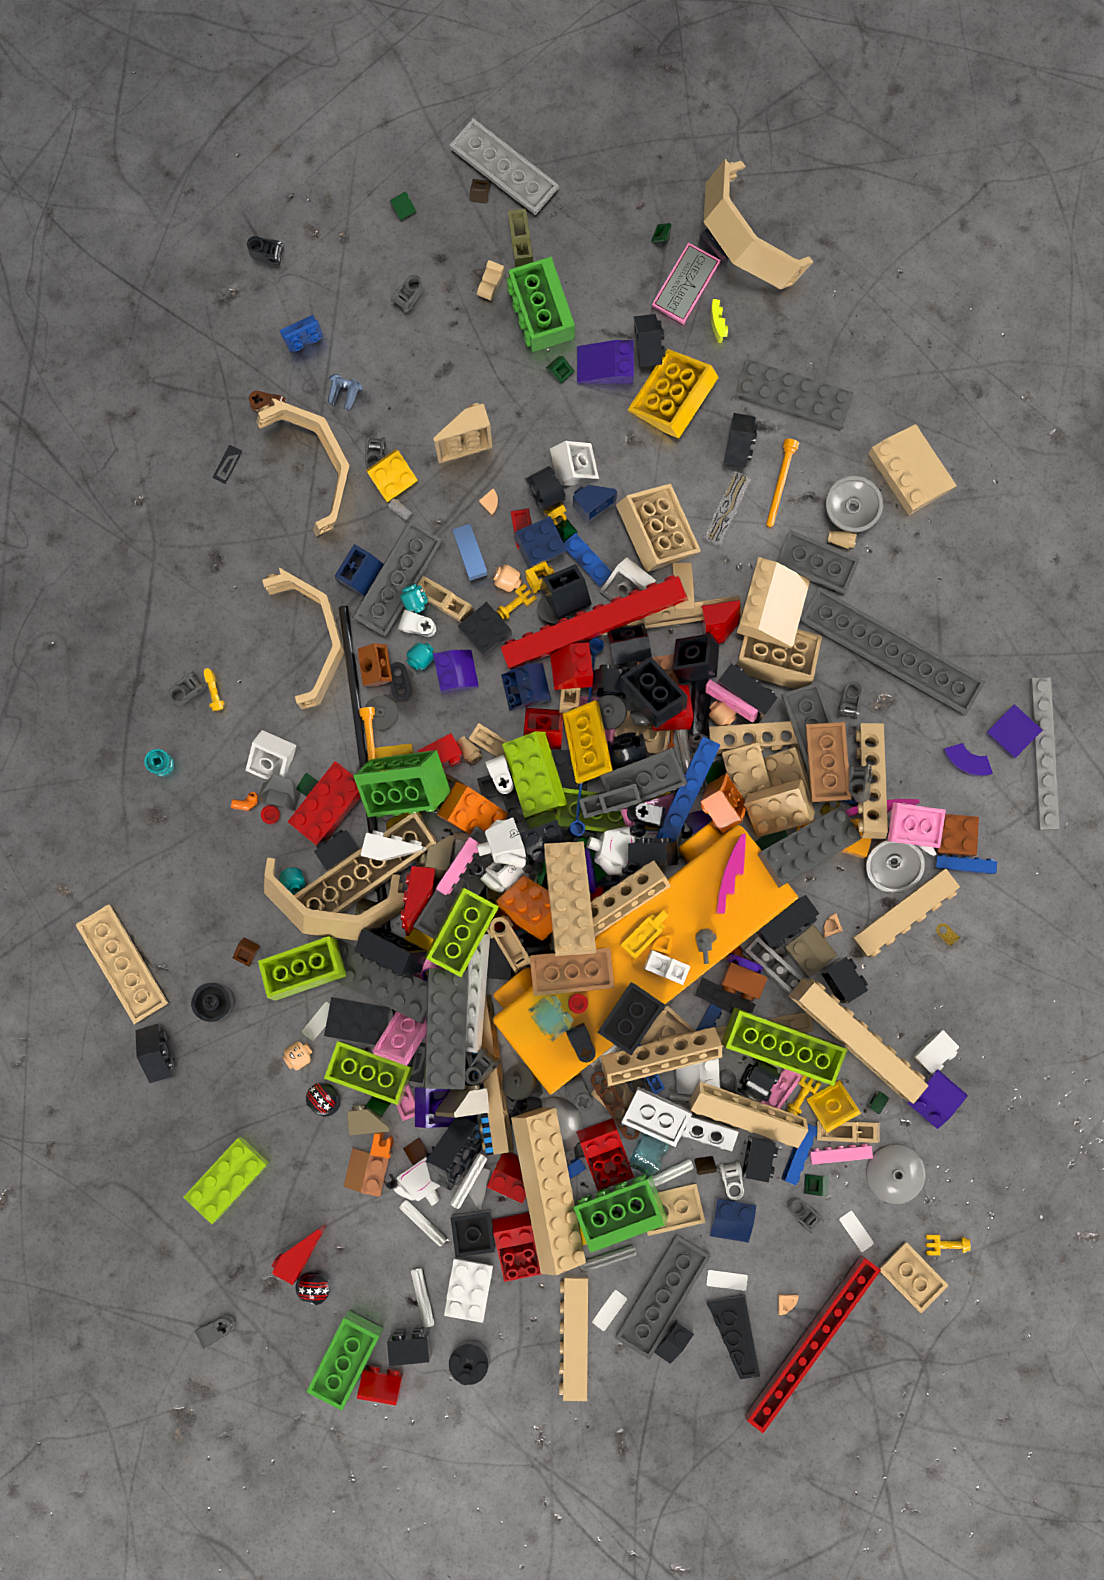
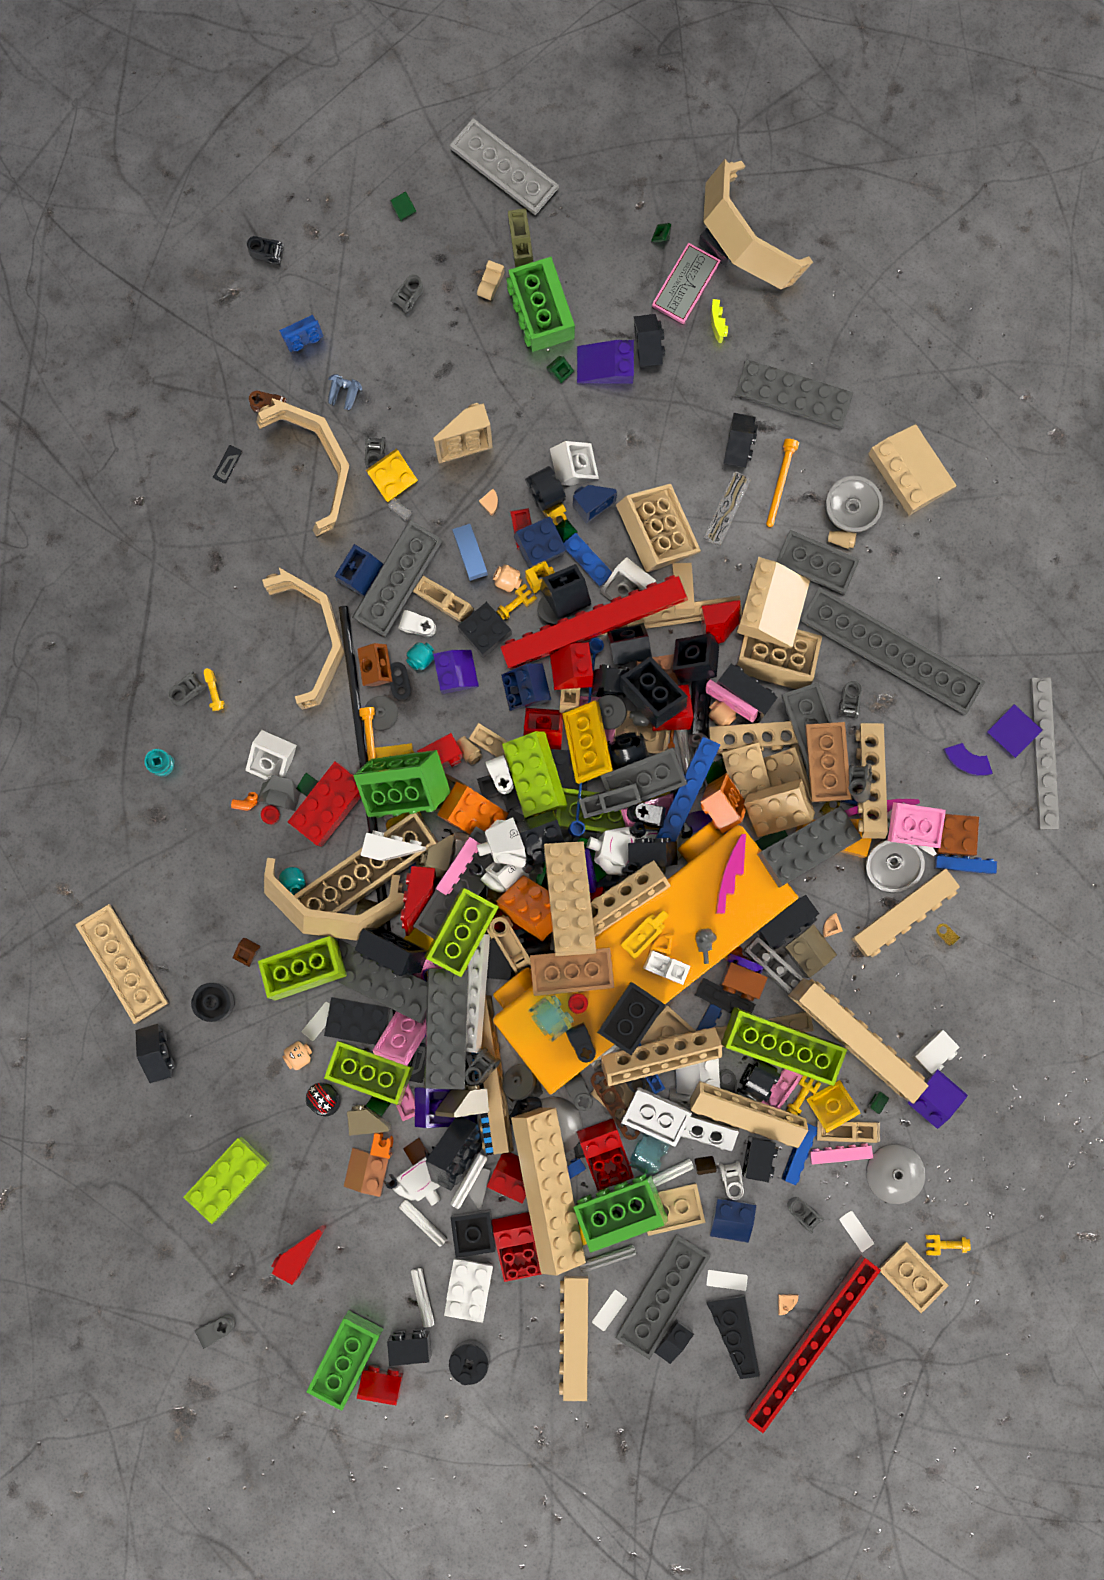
black helmet [295,1272,330,1306] -> none
black brick [314,830,361,871] -> none
teal head [400,583,428,613] -> none
dark brown slope [470,179,491,203] -> none
yellow slope [628,349,719,439] -> none
dark green slope [804,1174,829,1196] -> none
black brick [819,957,868,1003] -> none

